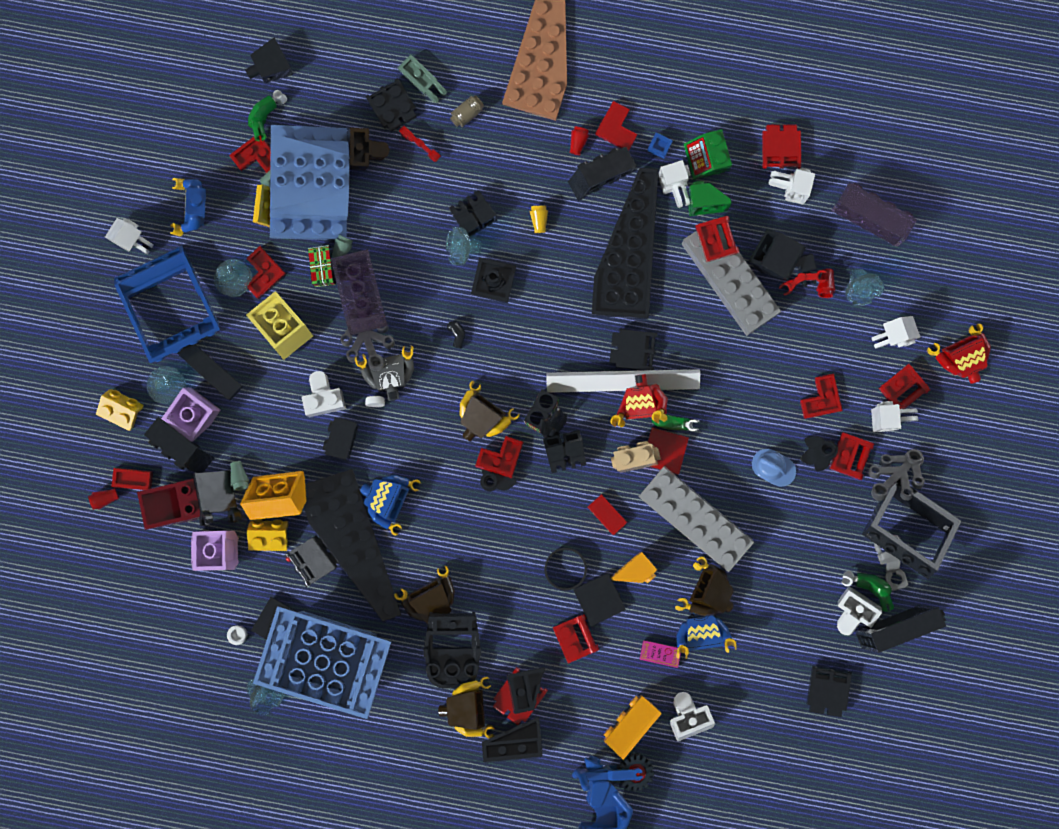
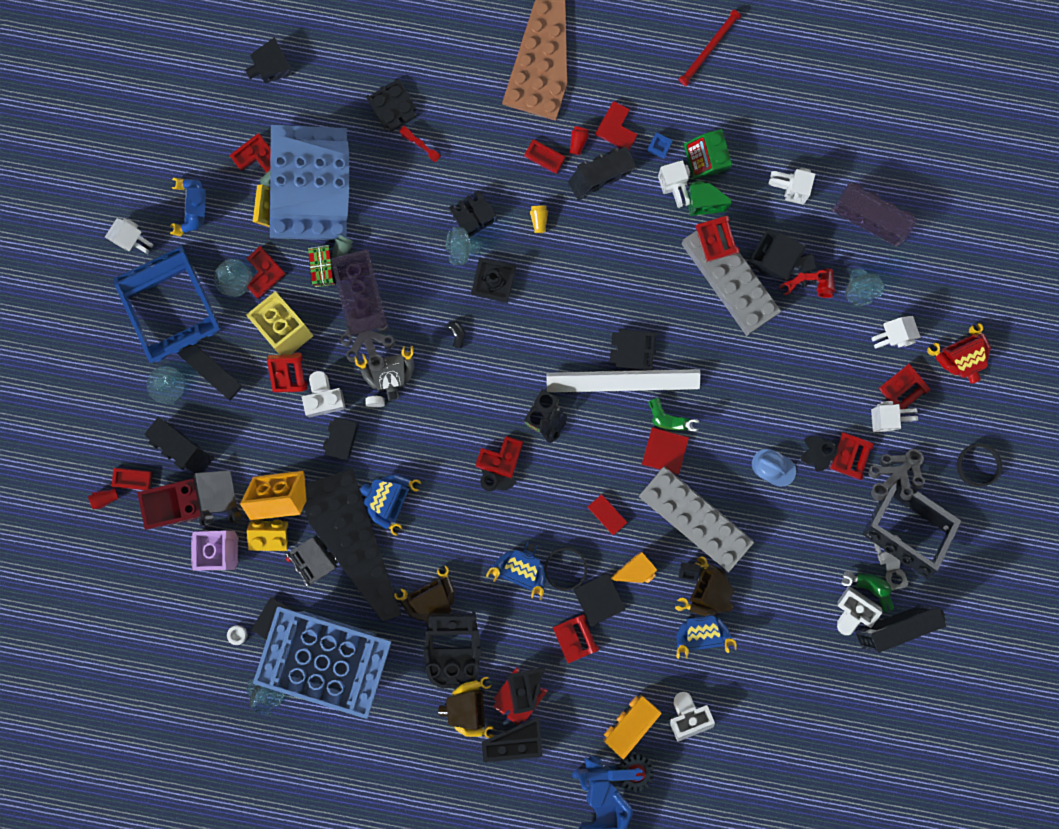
yellow bracket [96,389,144,431] -> none
lavender slope [162,388,221,442] -> none
sand green cone [230,461,250,491] -> none
green arm [248,90,287,141] -> none
dark brown brick [347,127,389,171] -> none
sand green hinge [398,55,447,103] -> none
dark tan head [450,95,484,127] -> none
dark brown torso [460,381,519,442] -> none
black legs [543,430,586,474] -> none
black wing [591,168,658,319] -> none
red torso [610,374,668,427] -> none
tan brick [611,441,661,473] -> none
dark pink tile [639,640,681,668] -> none
red plate [762,125,801,169] -> none
red tile [800,374,843,419] -> none
black plate [806,665,852,717] -> none
none -> red plate [267,353,308,392]
none -> blue torso [486,542,546,600]
none -> red tile [524,139,566,174]
none -> red bar [678,9,741,86]
none -> black tile [678,562,701,581]
none -> black tyre [957,444,1002,487]

